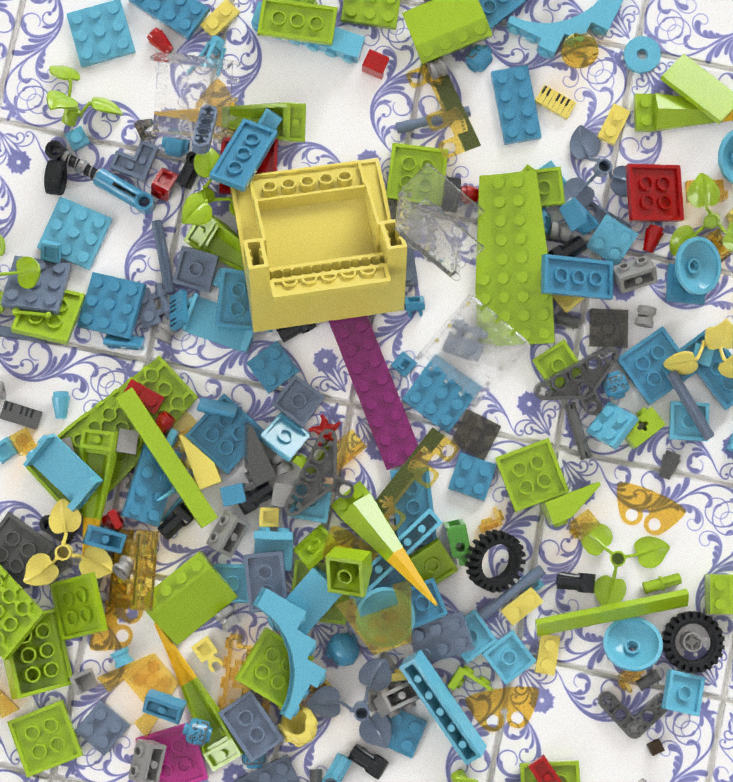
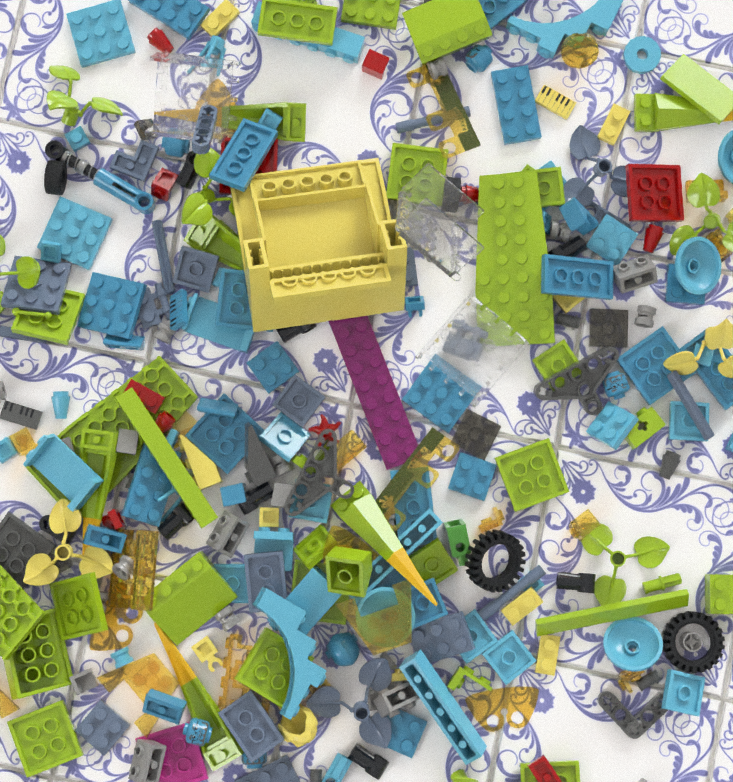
dark azure tile [390,351,417,378] -> none
lime slope [540,481,601,527] -> none
dark grey pin [563,402,592,460] -> none
clear yellow piece [617,482,686,535] -> none
dark brown piece [646,739,665,756] -> none

